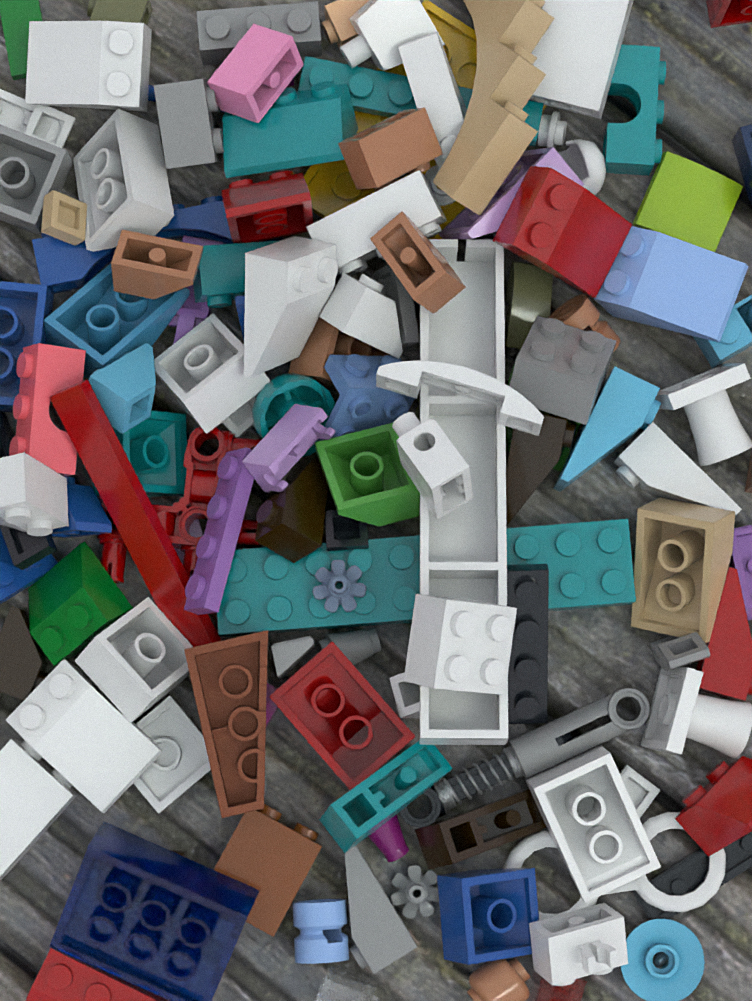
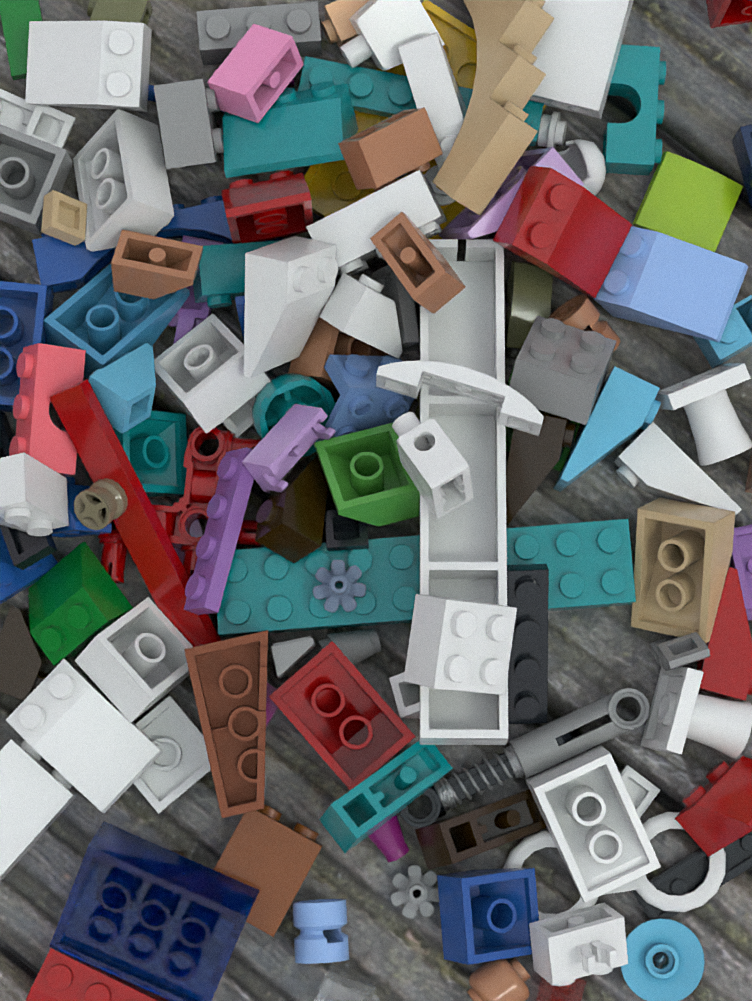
light grey slope [345,845,417,974] -> none
none -> dark tan wheel [74,478,128,530]

